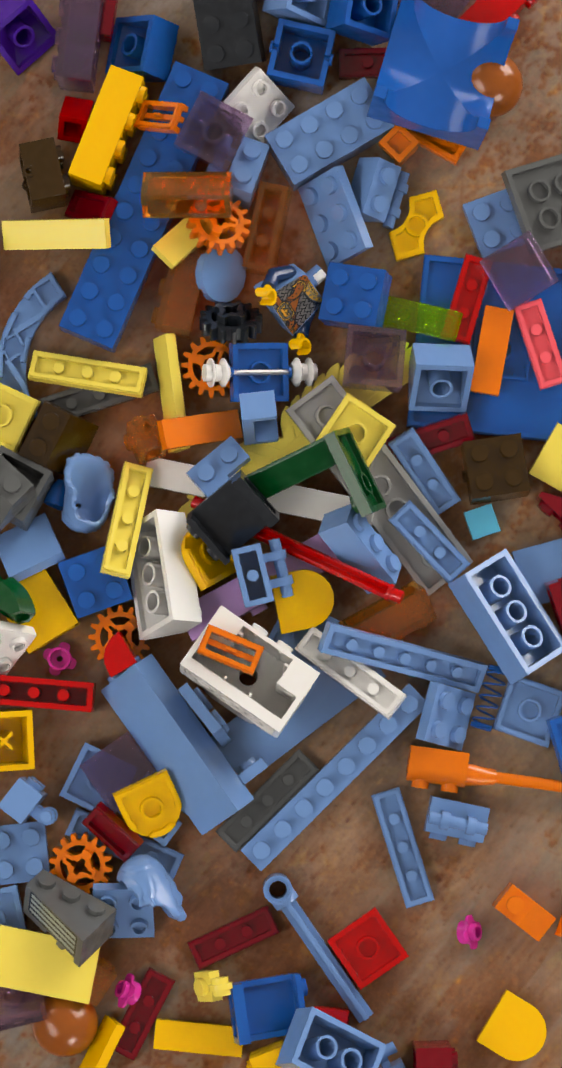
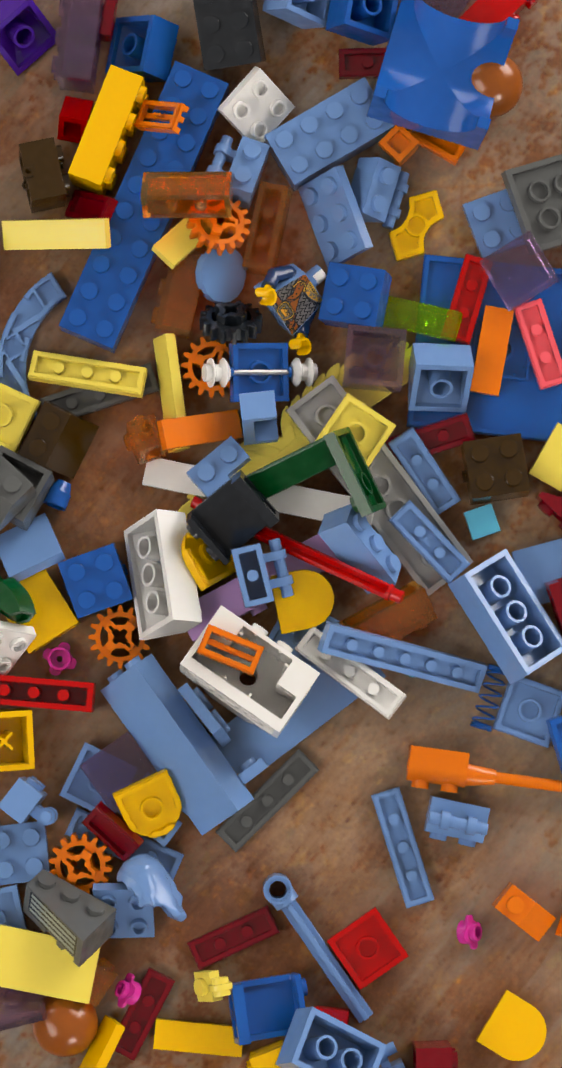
medium blue piece [61,452,116,534] -> none
light yellow tile [100,461,153,580] -> none
red brick [104,630,137,677] -> none
clear purple brick [173,91,254,174] -> none
medium blue brick [241,683,425,871] -> none
blue brick [266,18,336,95] -> none
medium blue plate [415,681,476,751] -> none

